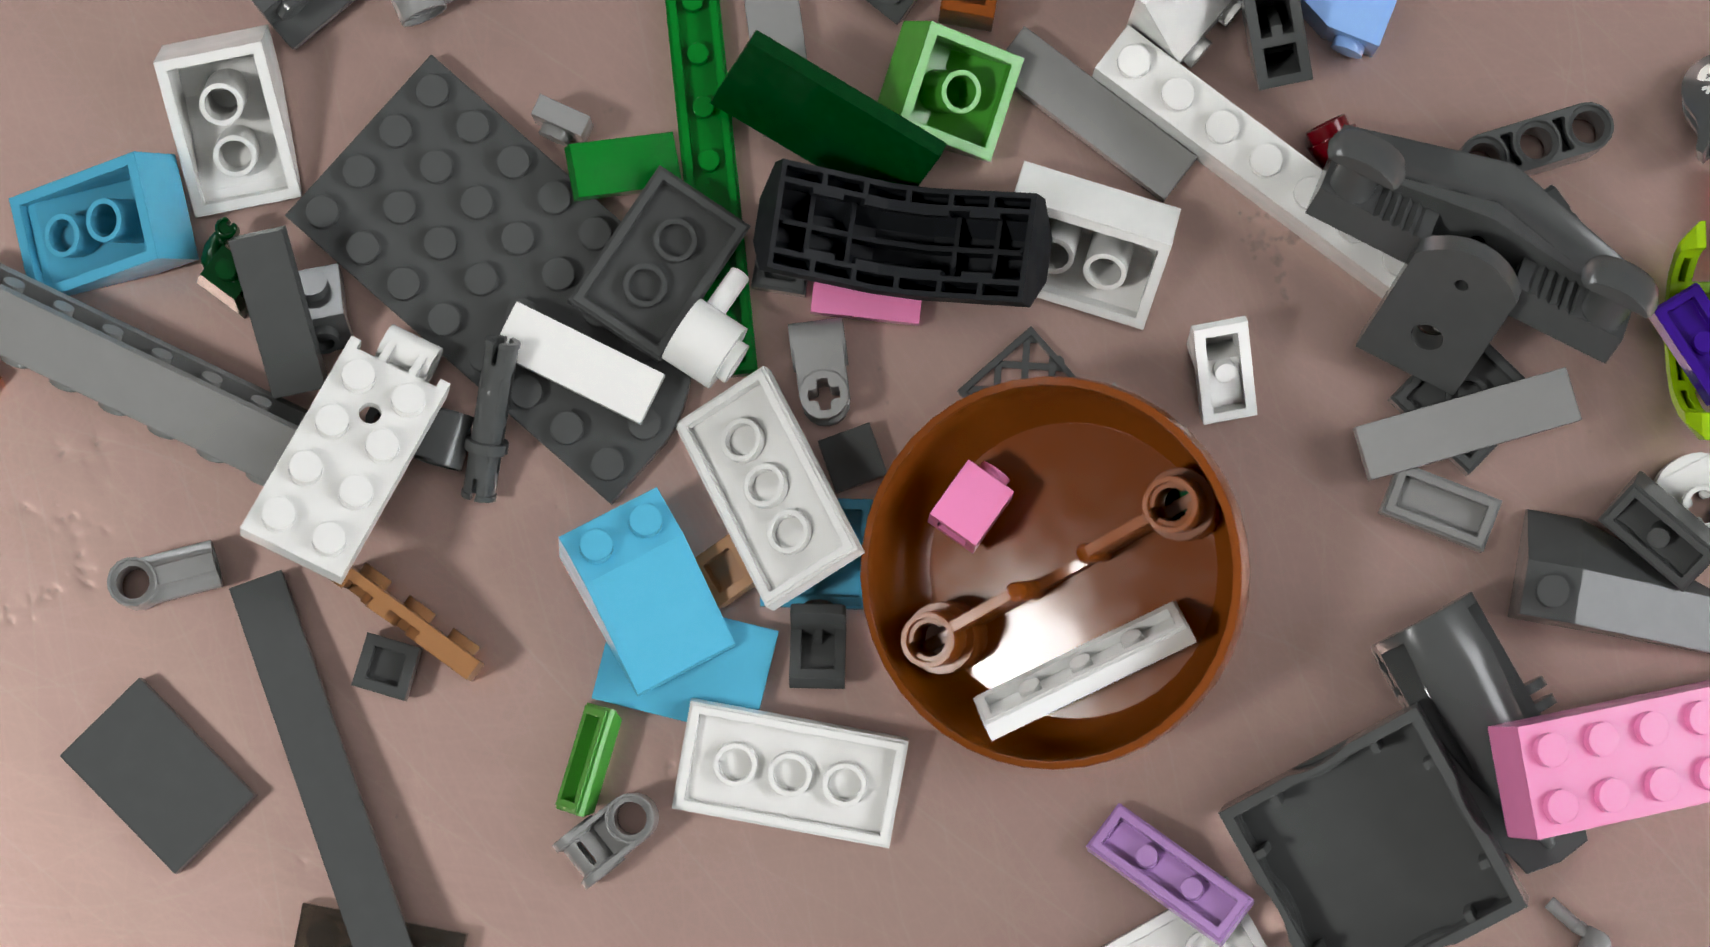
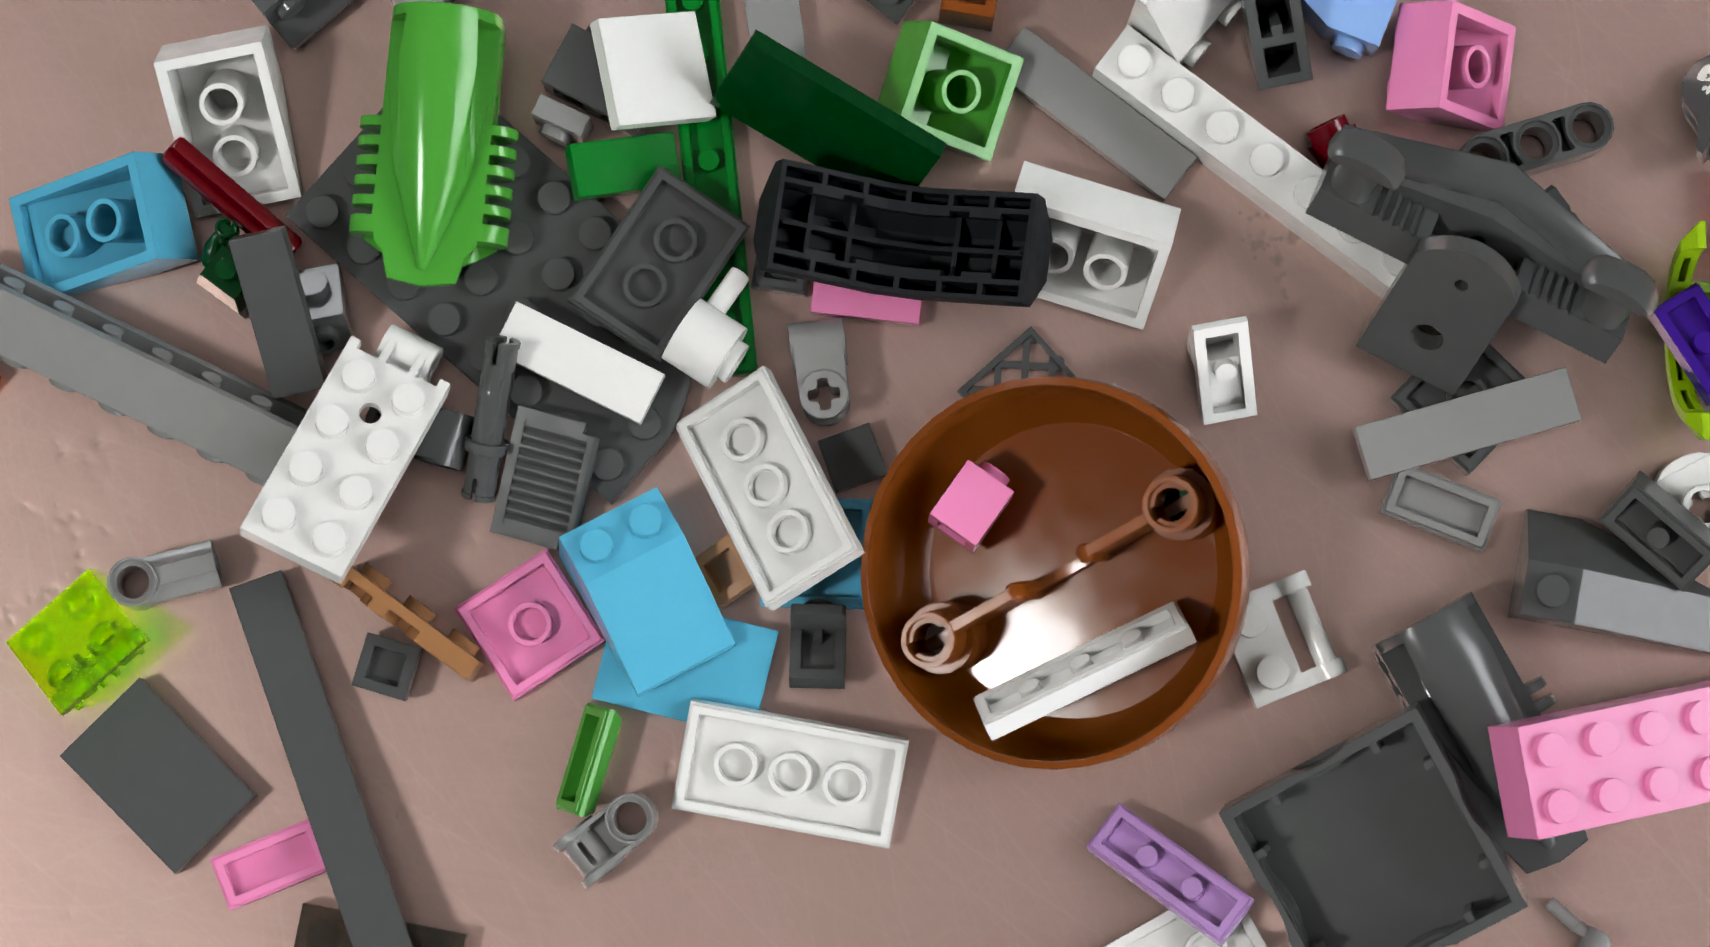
none -> clear neon green hinge [6,569,150,716]
none -> dark red axle [161,137,302,254]
none -> bright pink tile [210,819,326,911]
none -> bright green connector [349,1,519,287]
none -> bright pink tile [454,548,606,701]
none -> dark grey window [490,404,600,550]
none -> dark grey slope [541,23,646,136]
none -> white tile [590,11,716,131]
none -> white plate [1232,570,1348,709]
none -> bright pink slope [1386,0,1516,132]

